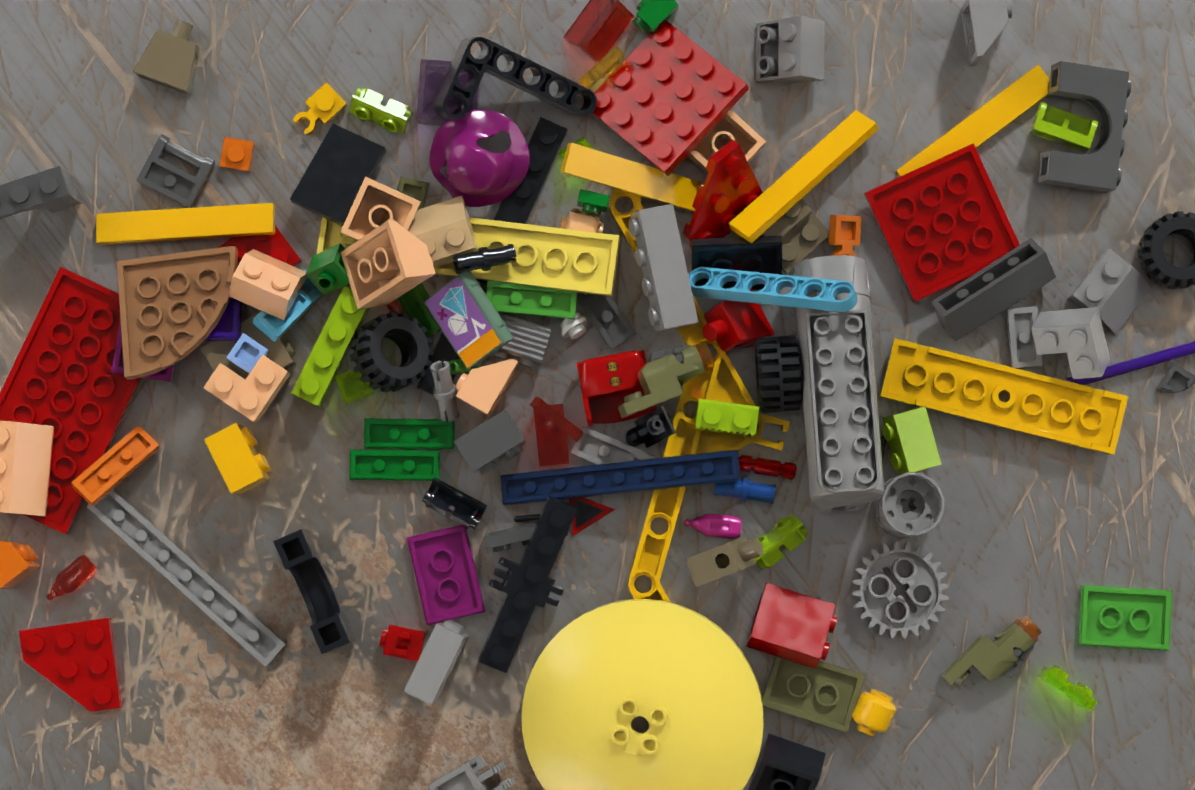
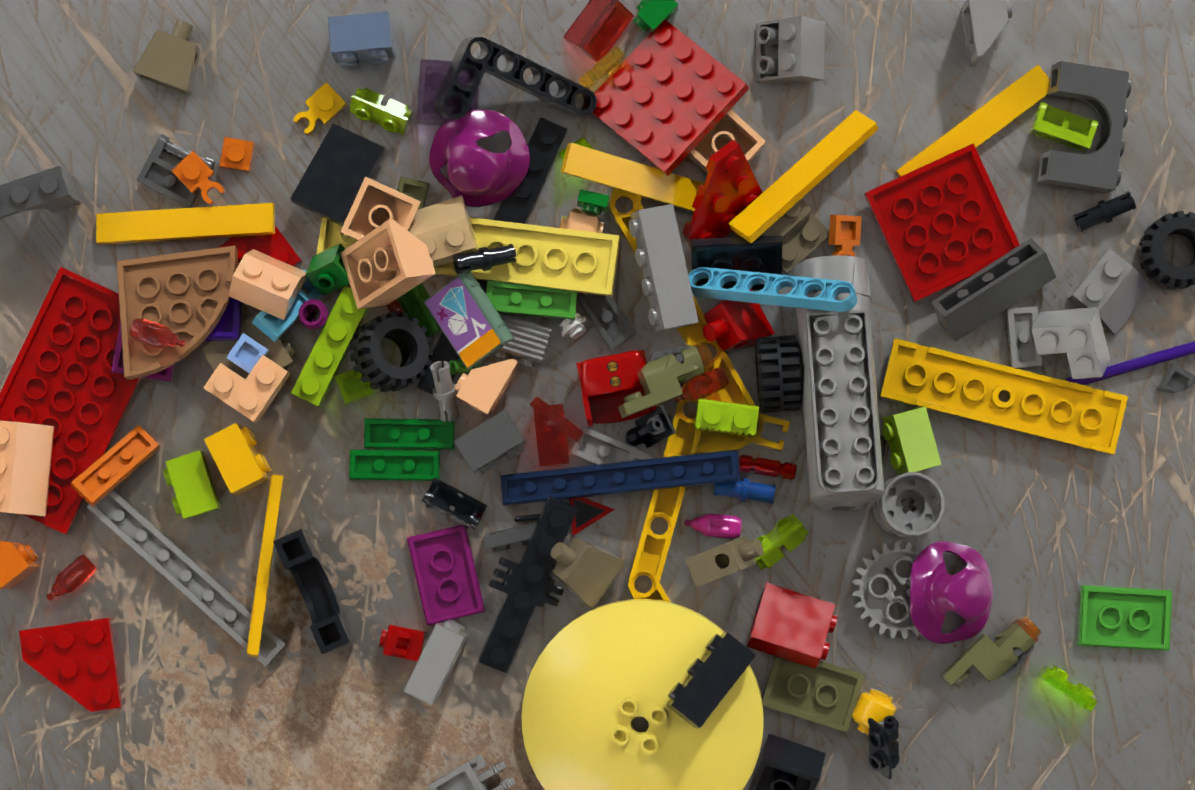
none -> clear red piece [129,318,185,348]
none -> lime brick [163,450,222,520]
none -> orange plate [171,151,225,205]
none -> yellow tile [246,474,283,658]
none -> magenta cone [298,299,329,329]
none -> sand blue brick [328,11,395,67]
none -> dark tan torso [551,537,625,609]
none -> black brick [667,632,756,728]
none -> clear red piece [674,367,729,402]
none -> black hinge [868,716,900,779]
none -> magenta piece [910,541,993,644]
none -> black pin [1073,191,1136,232]

